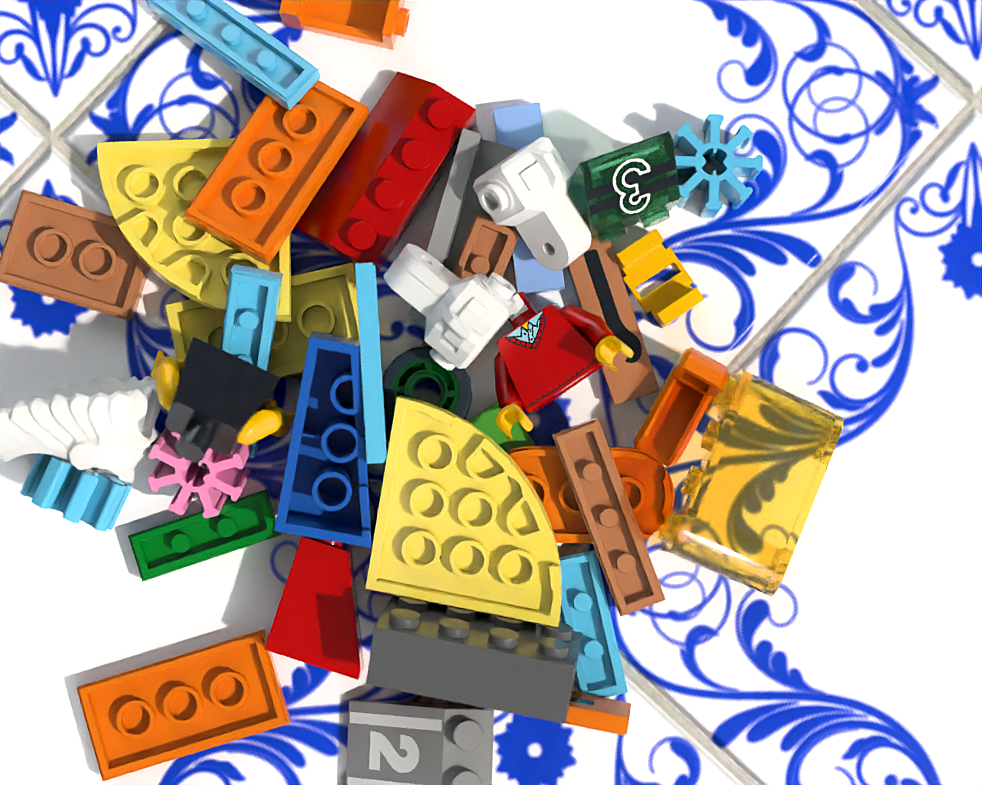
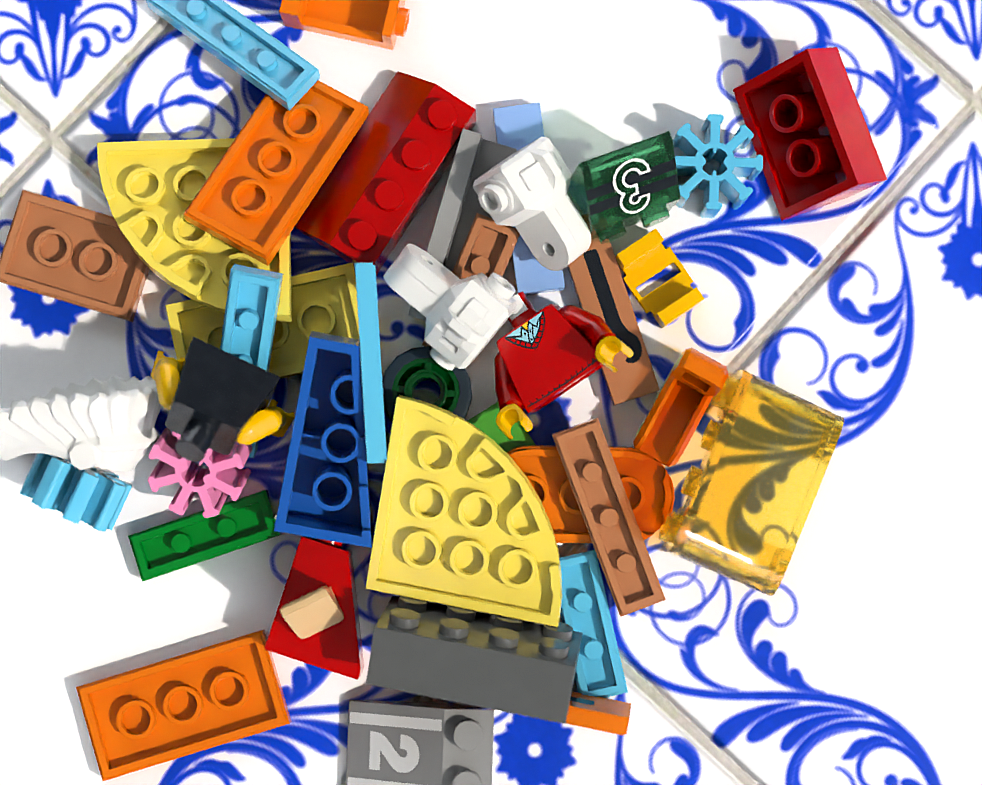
none -> tan slope [280,586,344,639]
none -> red slope [732,47,887,220]

